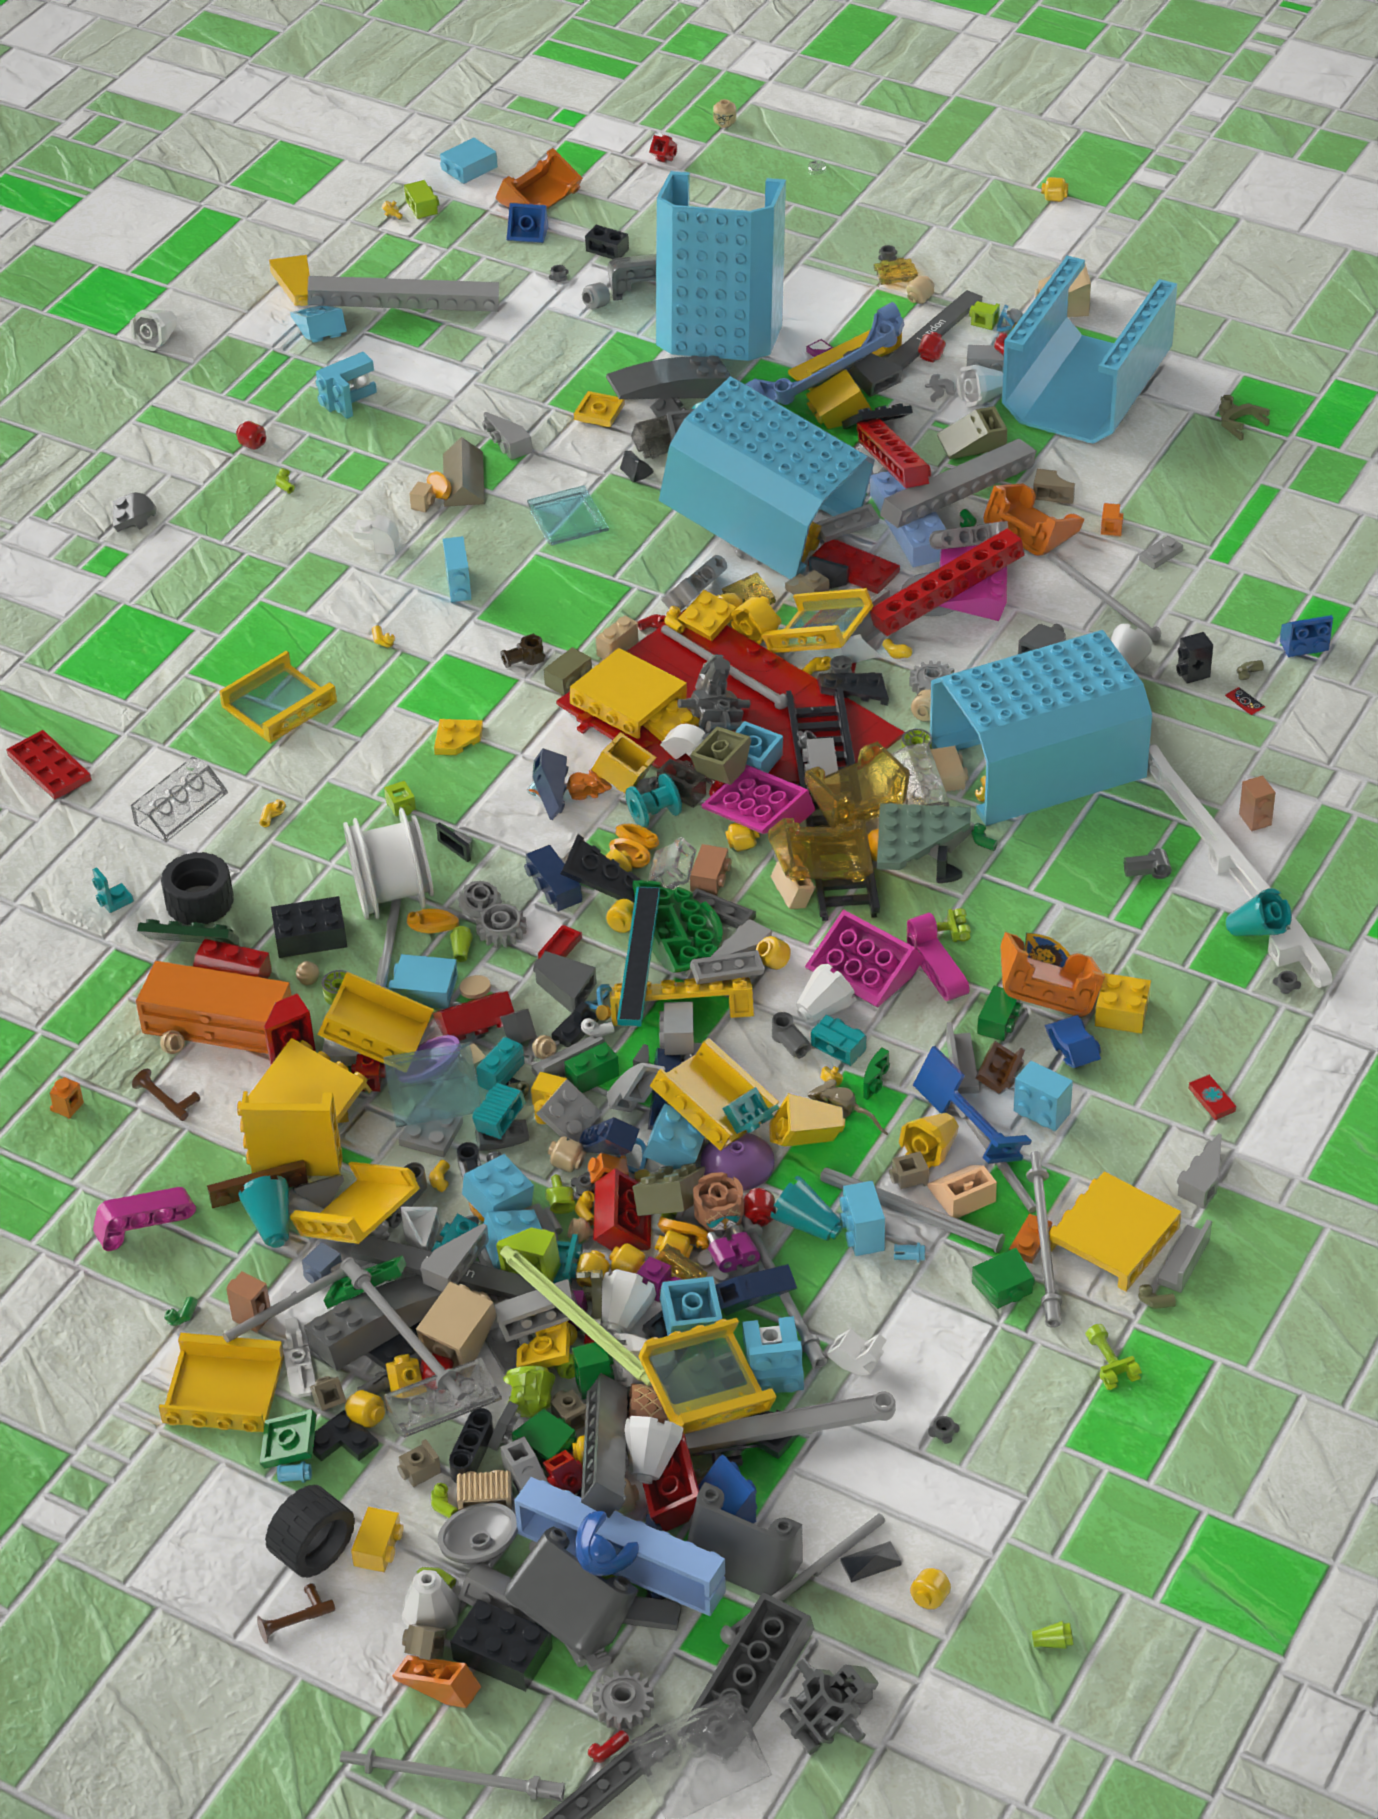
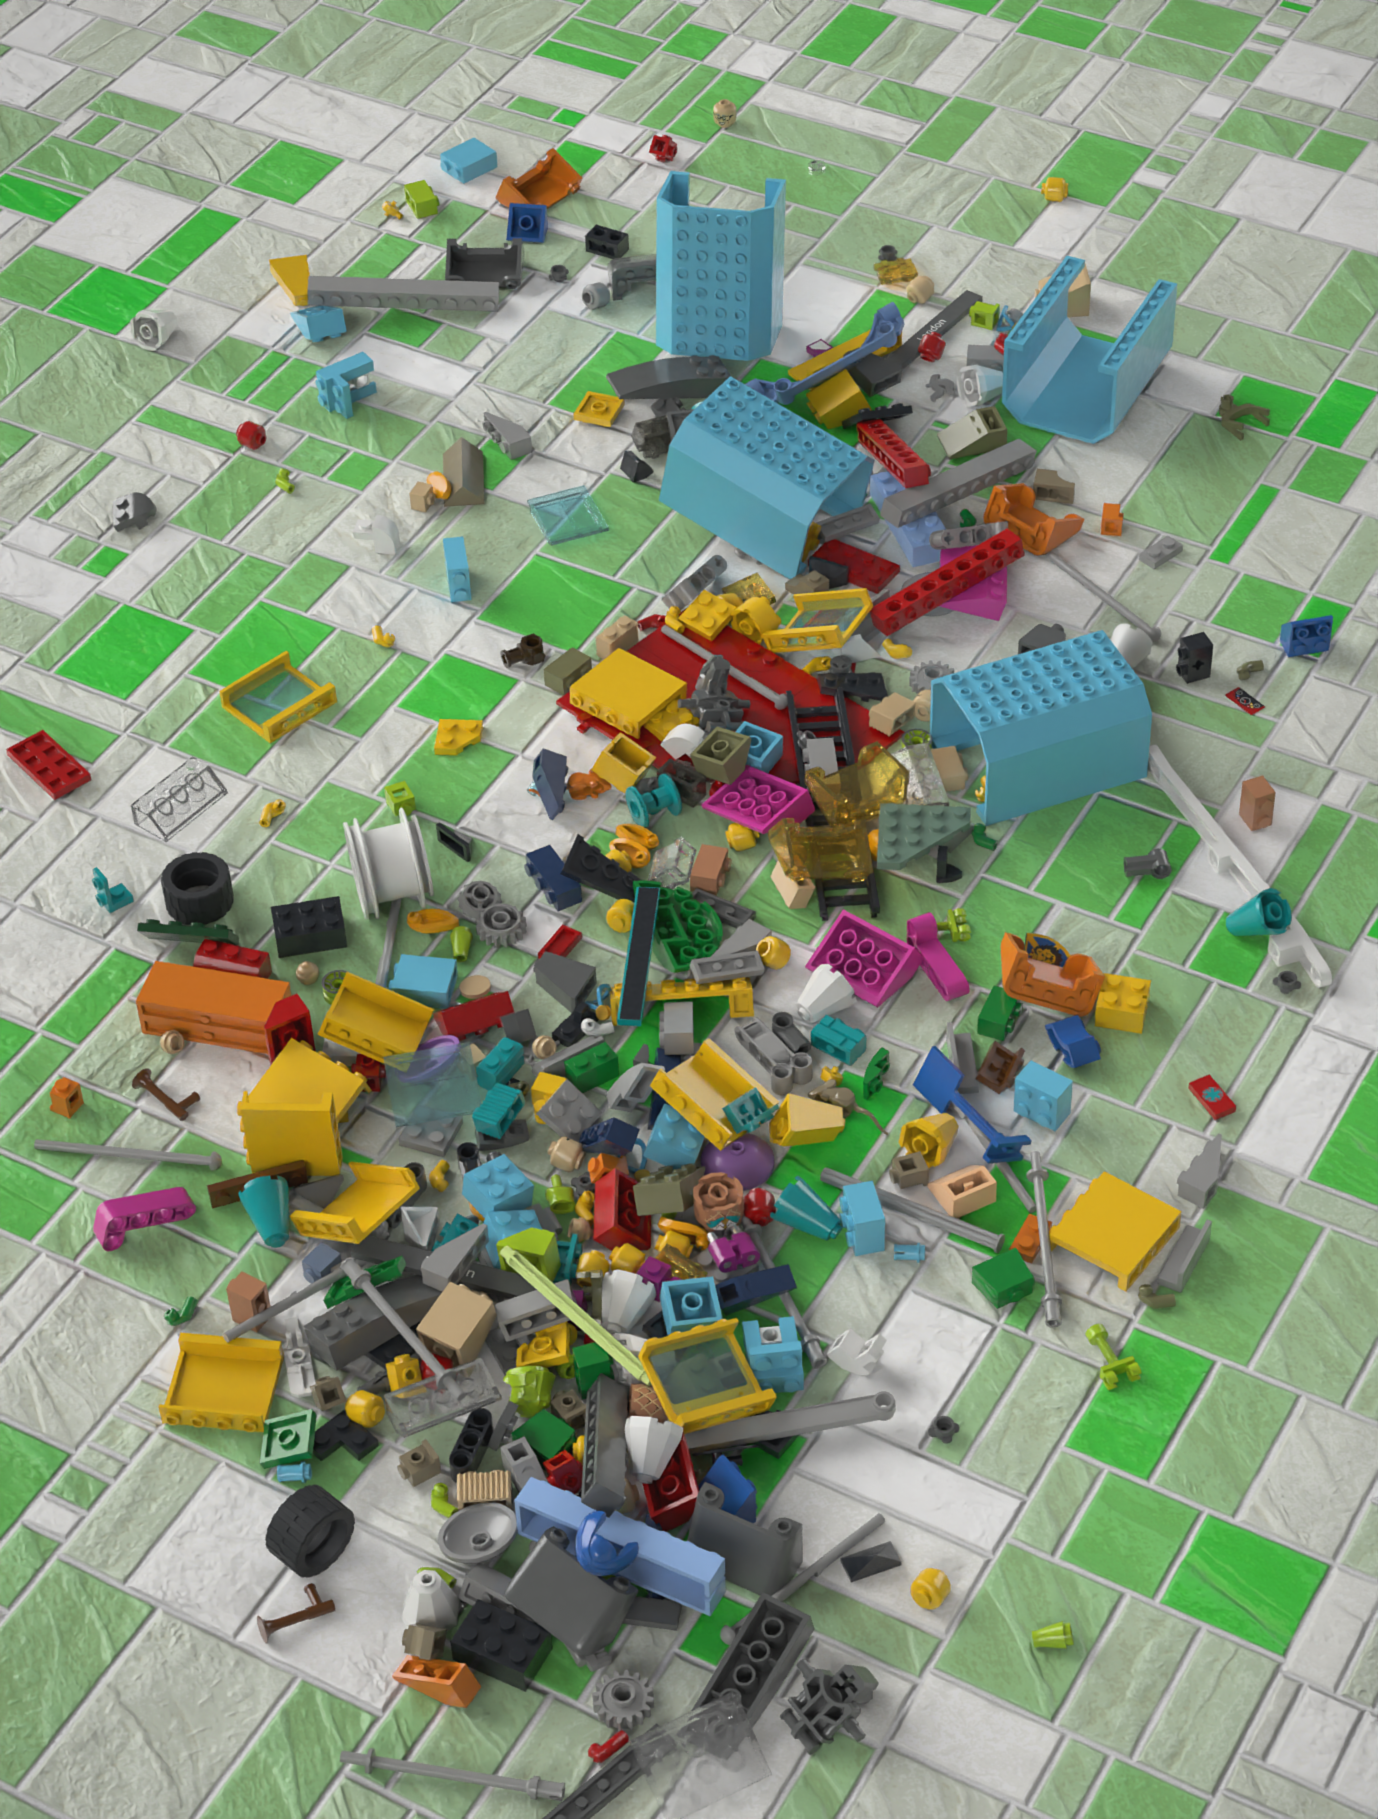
yellow brick [351,1507,404,1573] -> none
none -> light grey bar [34,1139,222,1171]
none -> dark grey windscreen [445,238,524,289]
none -> light grey piece [734,1017,812,1095]
none -> tan brick [869,692,916,736]

